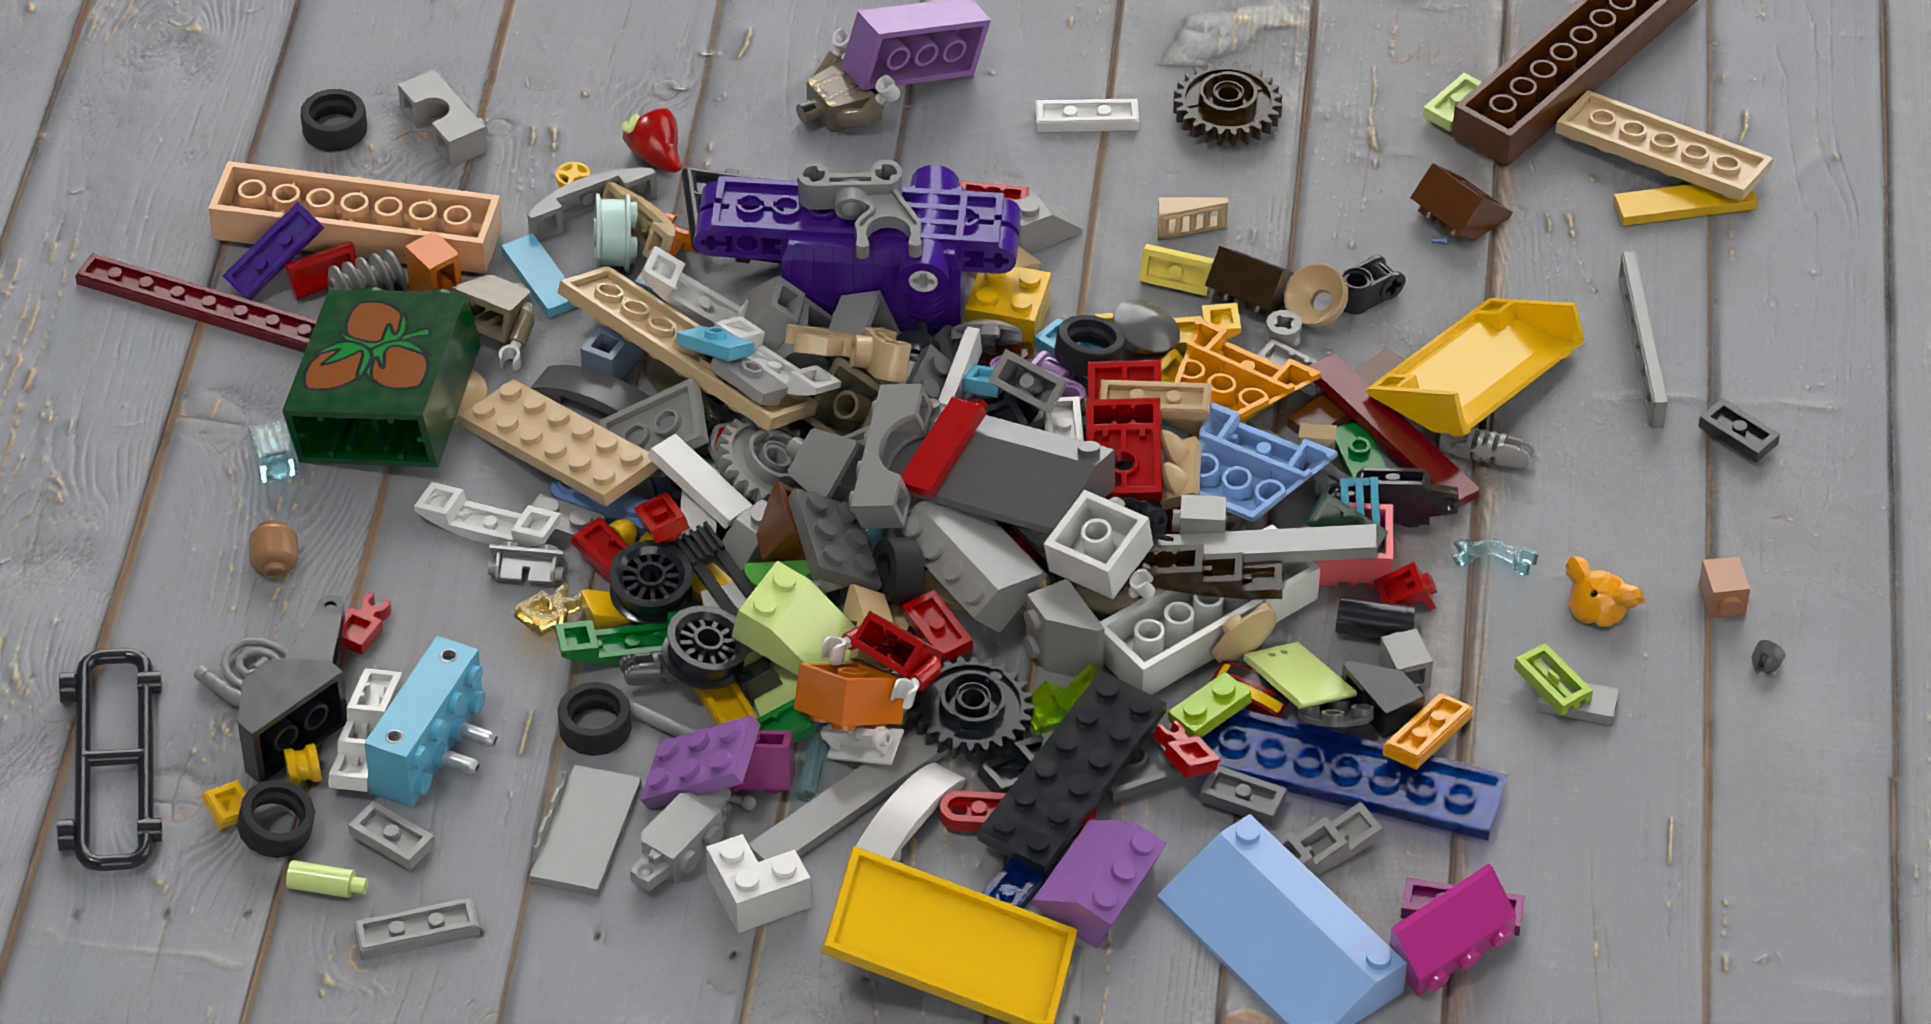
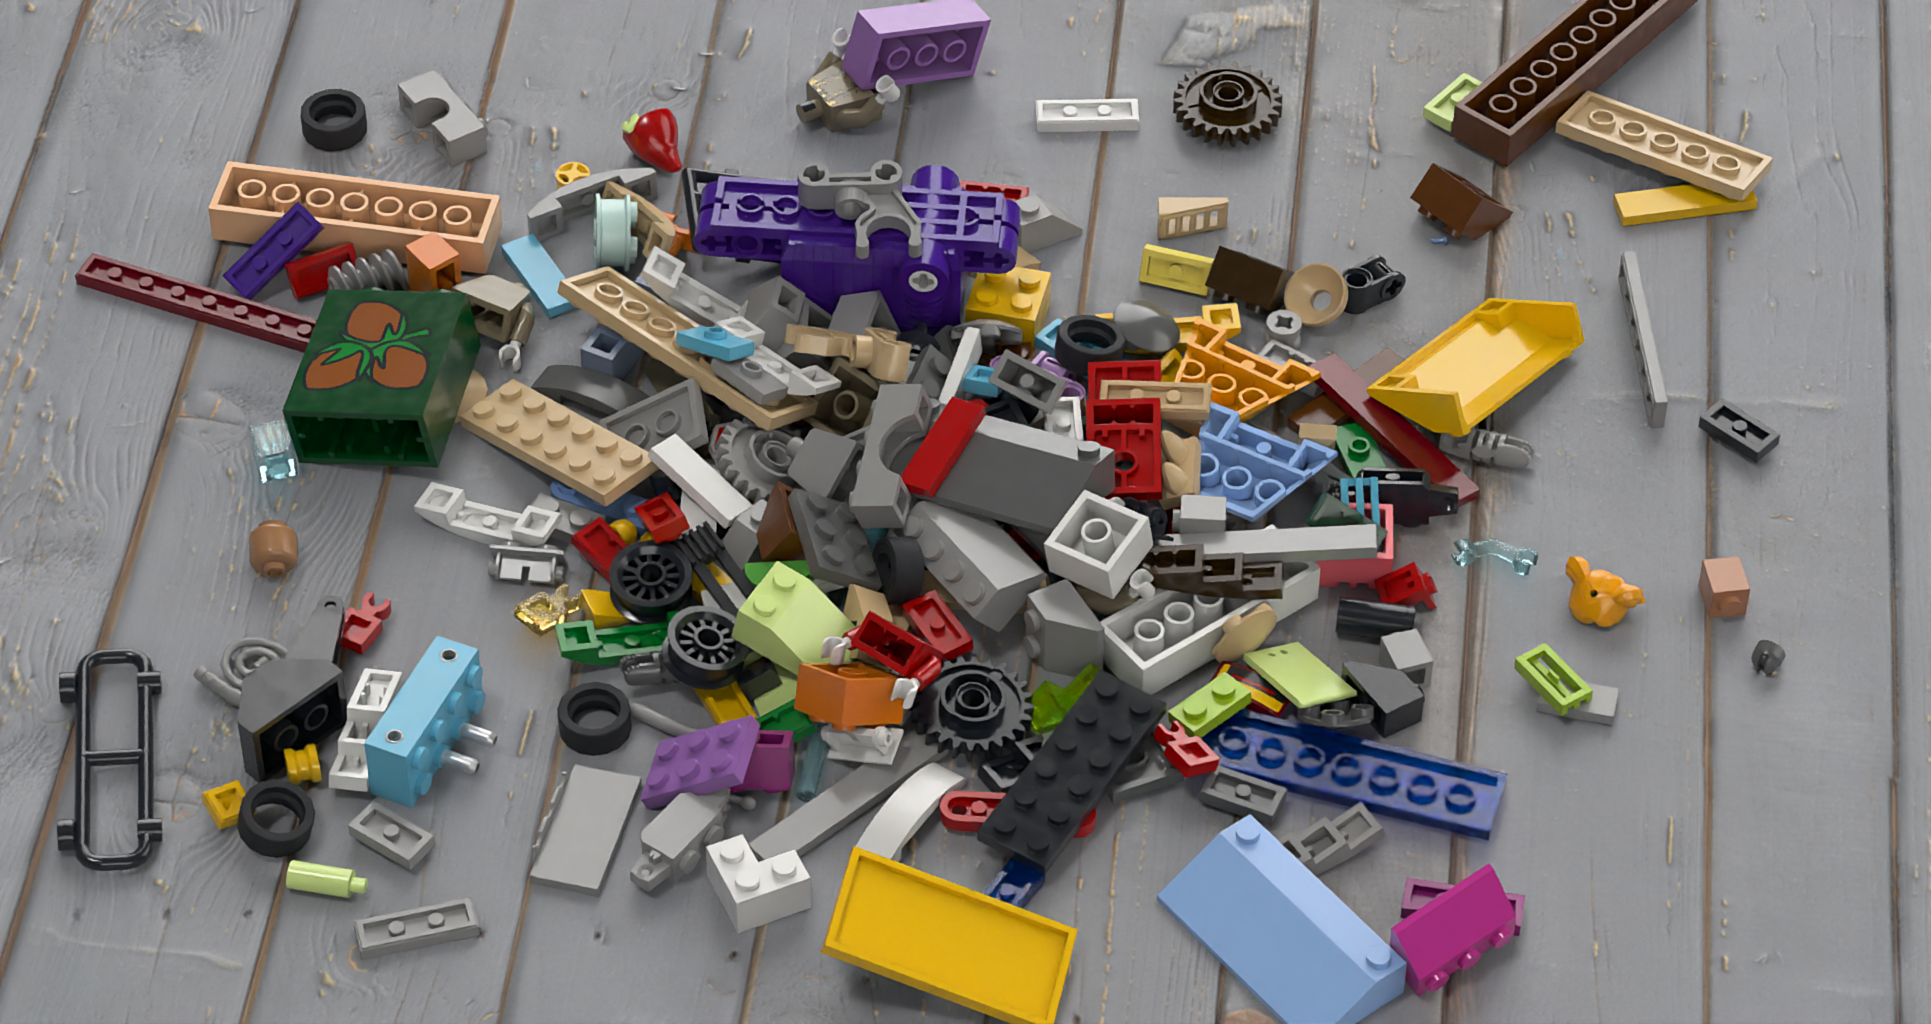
medium lavender slope [1031,820,1167,948] -> none
light orange tile [1383,693,1473,770] -> none

